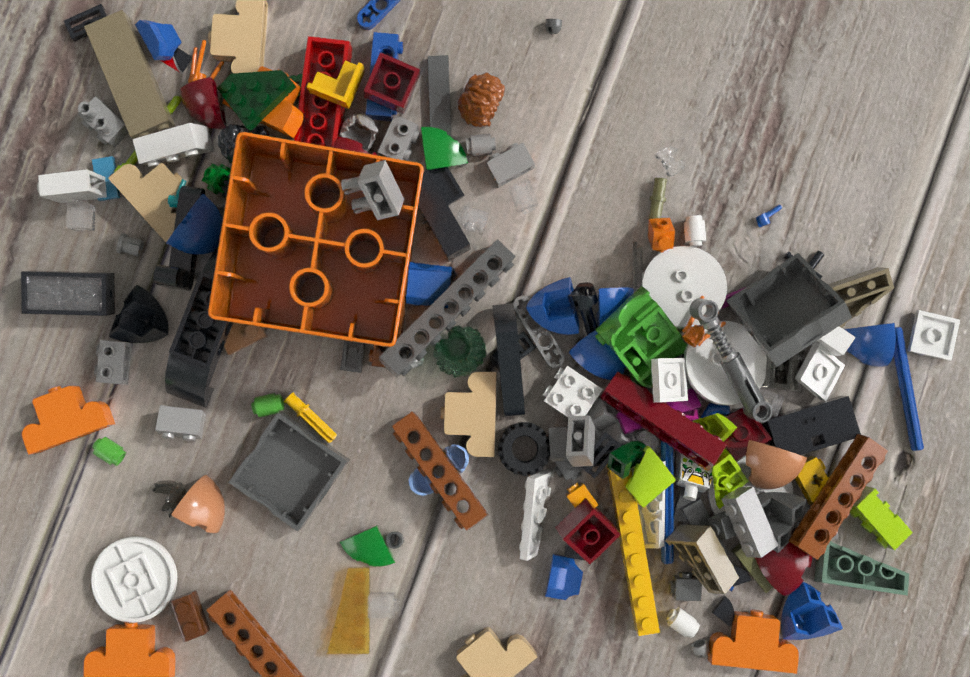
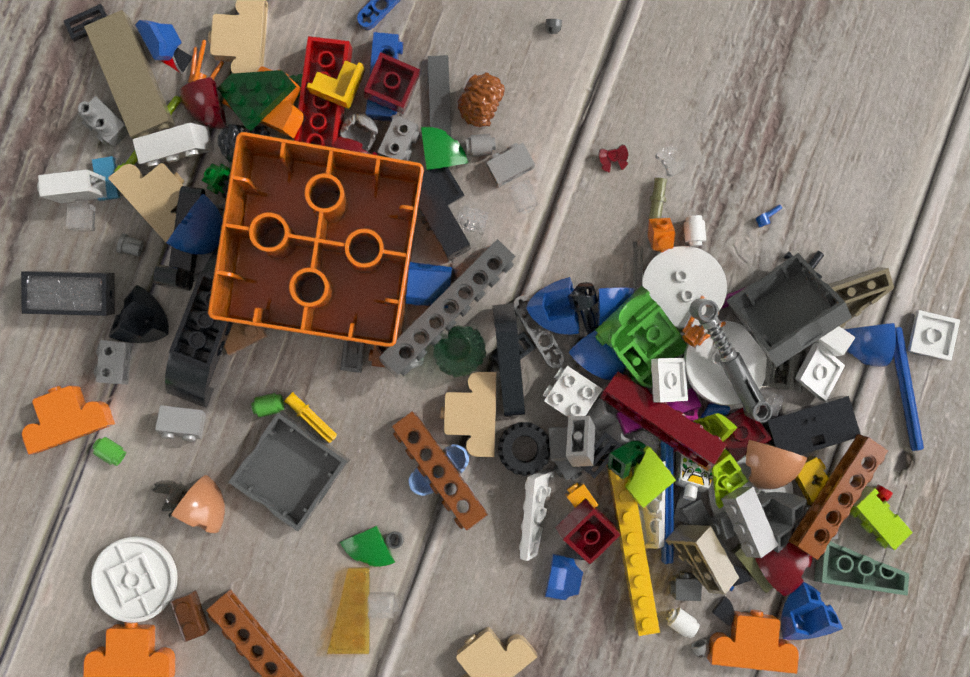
teal hand [168,179,187,208] -> none
light grey brick [341,160,404,220] -> none
none -> dark red piece [598,144,629,173]
none -> red hinge [875,484,893,502]

